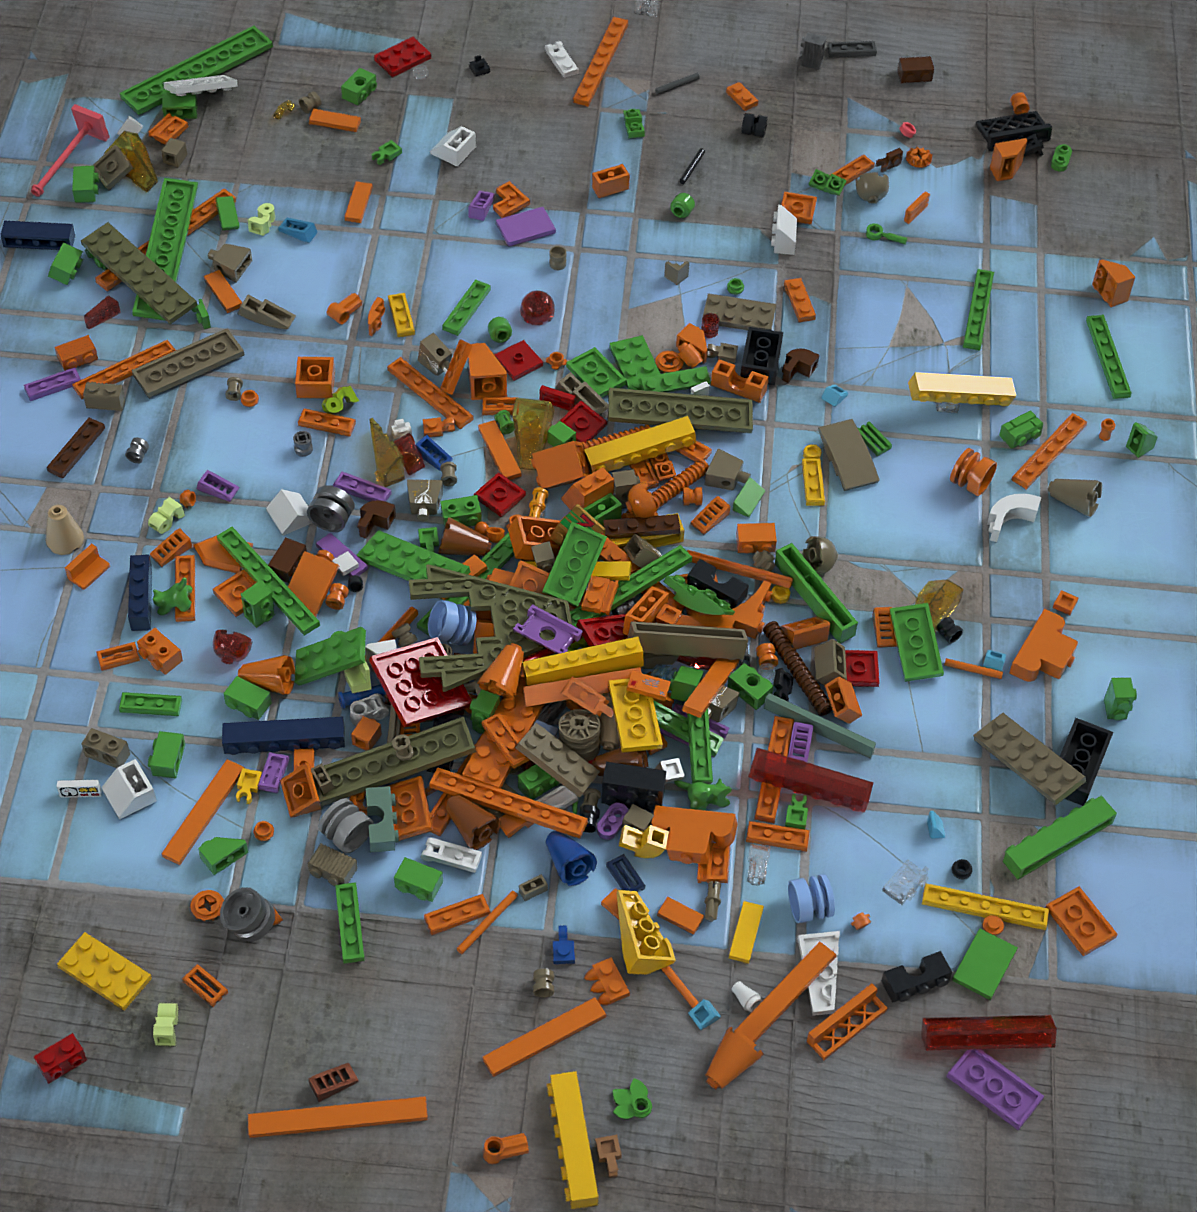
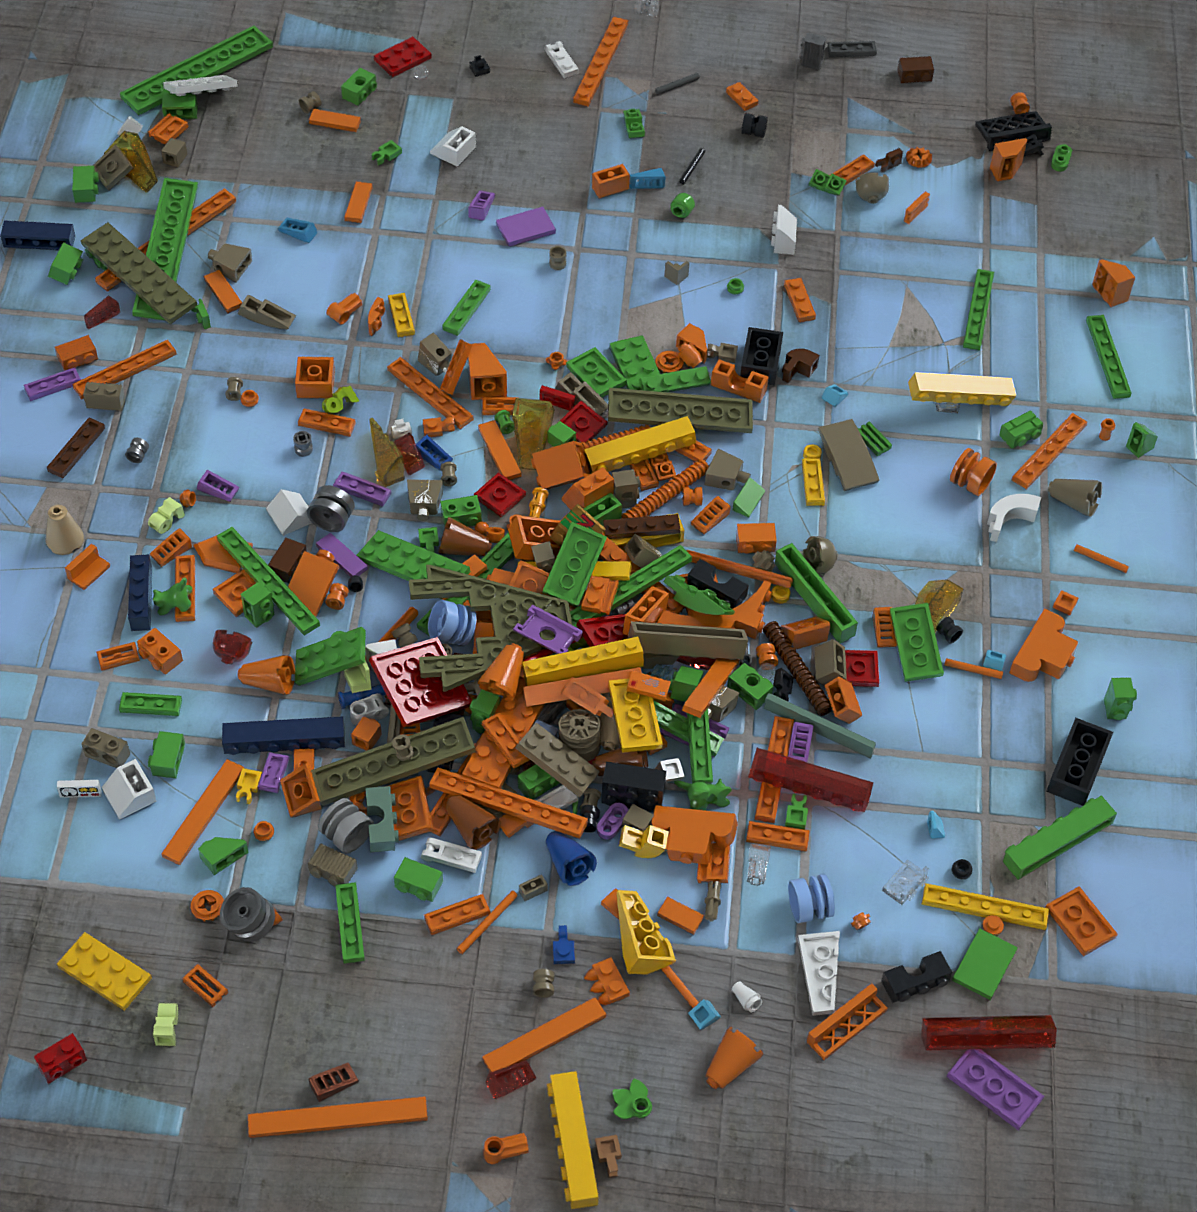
coral tile [31,104,109,197] -> none
dark tan plate [131,328,245,398] -> none
bright green tile [215,196,240,230] -> none
bright green brick [223,676,272,720] -> none
yellowish green leg [248,203,275,236] -> none
clear yellow arm [274,100,295,120] -> none
dark tan piece [311,763,334,794] -> none
white tile [332,551,359,576] -> none
reddish brown brick [357,500,396,539] -> none
bright green head [487,317,512,343] -> none
orange plate [493,181,530,218] -> none
red plate [494,340,543,381] -> none
clear red cylinder [520,290,555,325] -> none
dark blue tile [606,854,645,892] -> none
orange cylinder [625,481,658,518] -> none
orange plate [655,604,682,625] -> none
white tile [691,381,710,396] -> none
clear red wheel [701,313,719,338] -> none
dark tan plate [702,293,776,330] -> none
yellow tile [729,901,764,964] -> none
orange tile [734,942,836,1043] -> none
orange plate [781,192,817,225] -> none
bright green piece [866,223,908,244] -> none
coral tile [900,122,916,138] -> none
dark tan plate [973,713,1086,805] -> none
none -> clear red slope [486,1060,536,1099]
none -> dark azure slope [629,168,666,189]
none -> orange bar [1074,544,1129,573]

